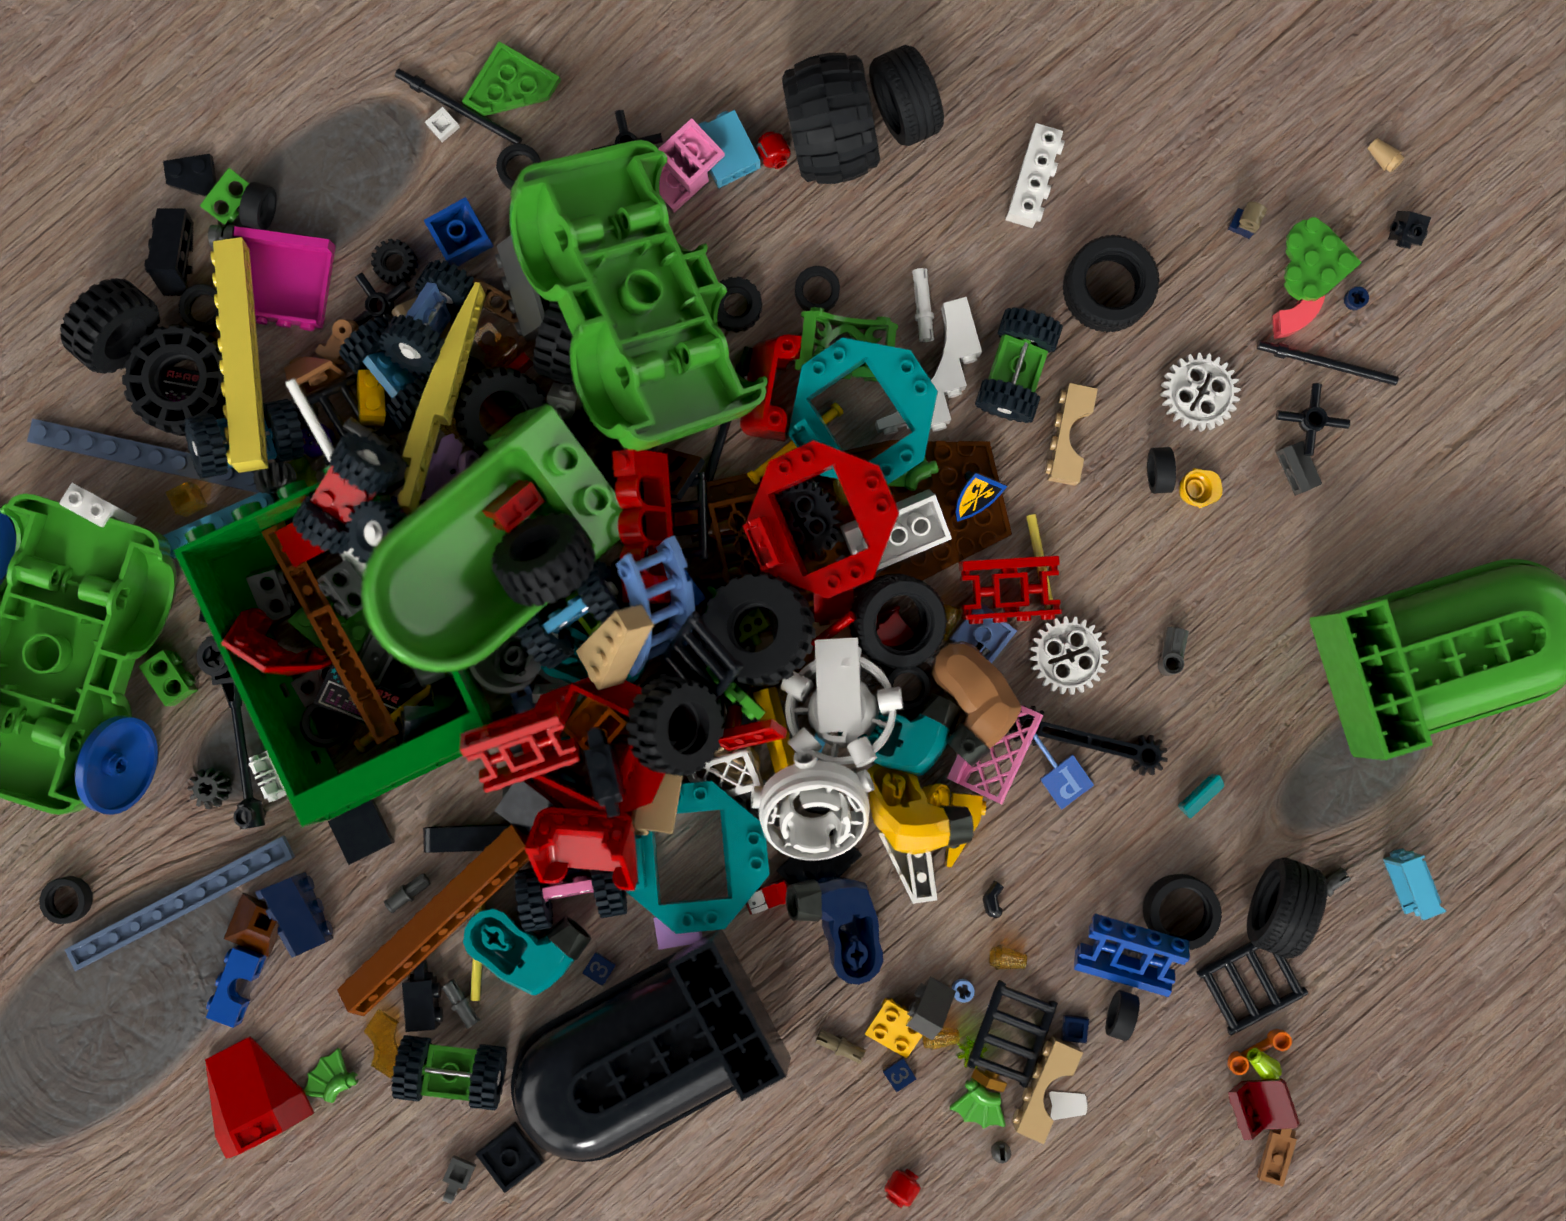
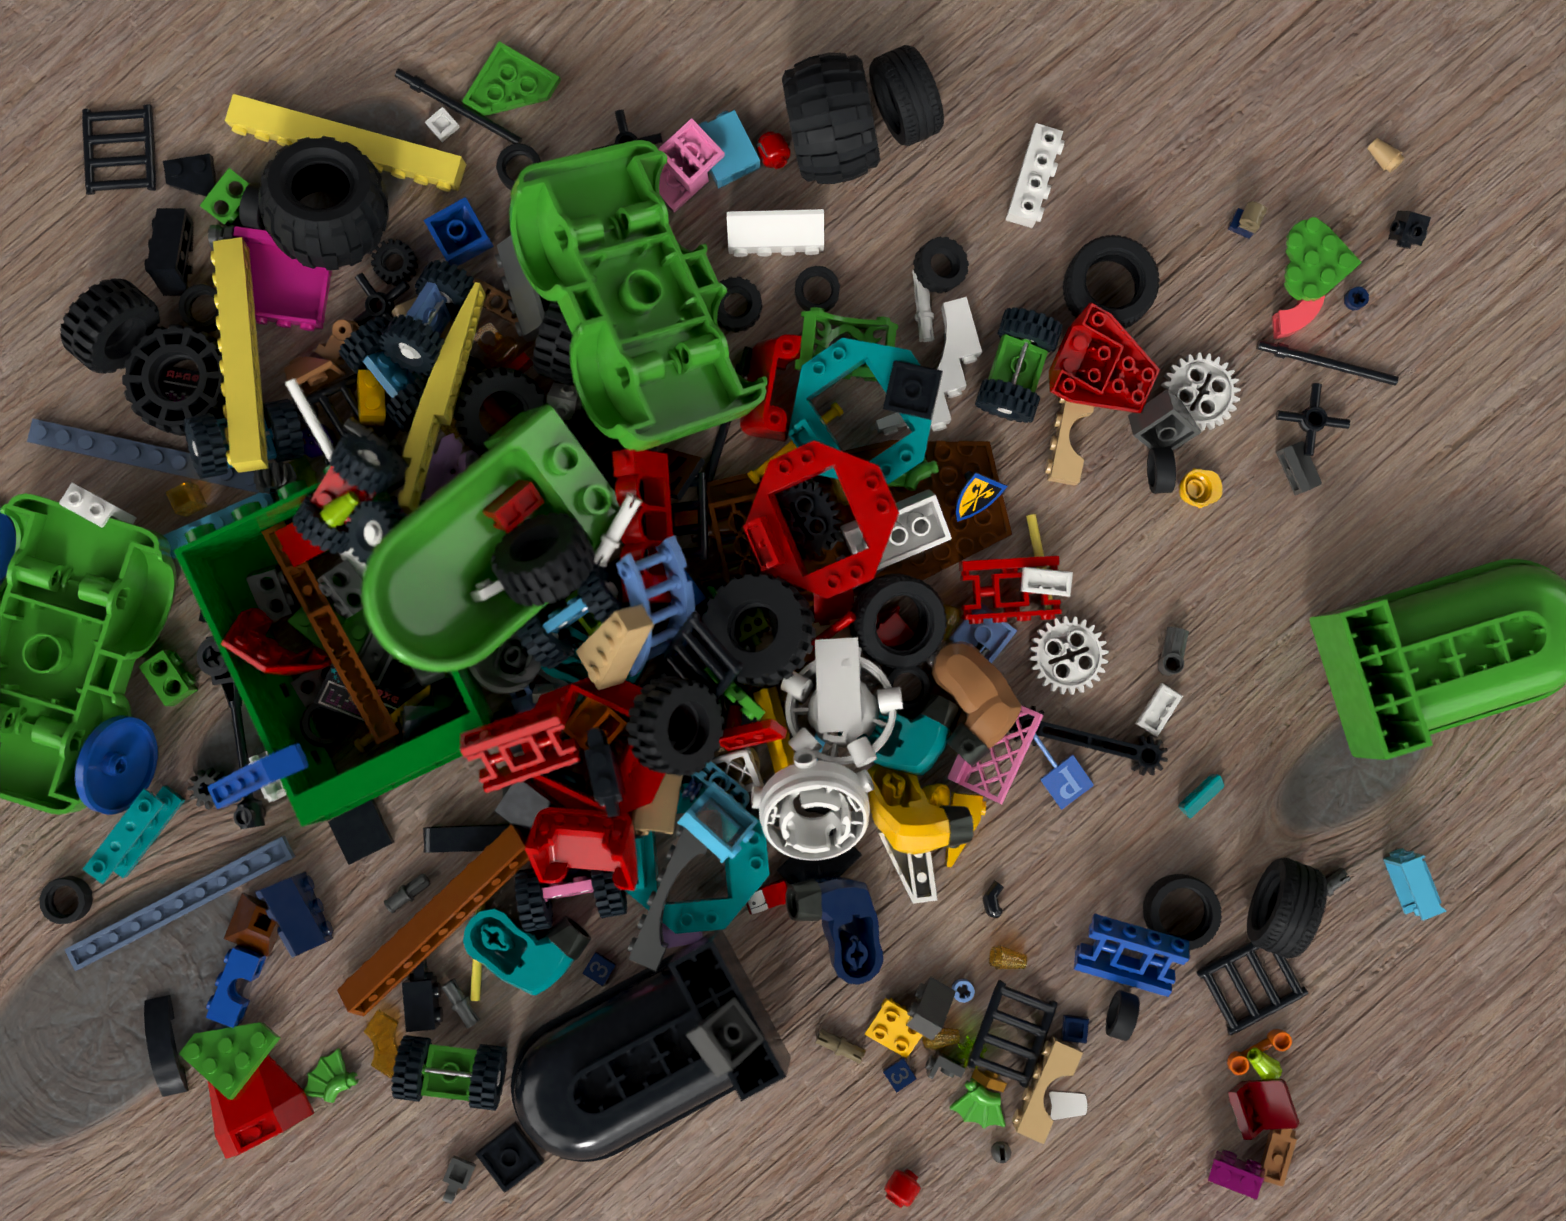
none -> black bar [82,104,156,195]
none -> teal fence [83,785,185,884]
none -> black slope [144,995,189,1097]
none -> bright green plate [179,1022,280,1100]
none -> blue slope [207,743,309,809]
none -> light yellow brick [225,94,466,192]
none -> black tyre [258,136,389,271]
none -> lime cone [320,491,360,527]
none -> white plate [470,579,504,602]
none -> white pin [594,493,642,567]
none -> dark grey arch [627,825,717,971]
none -> medium azure window [677,782,758,863]
none -> dark blue bush [681,777,703,803]
none -> dark grey slope [686,997,765,1077]
none -> medium azure beam [690,761,750,809]
none -> white slope [727,209,824,257]
none -> black tile [883,360,943,420]
none -> black tyre [913,236,969,293]
none -> dark grey bracket [925,1050,966,1079]
none -> white plate [1020,567,1073,597]
none -> red wedge [1049,303,1160,413]
none -> dark grey slope [1128,389,1201,451]
none -> white plate [1135,683,1183,737]
none -> magenta bracket [1208,1149,1266,1200]

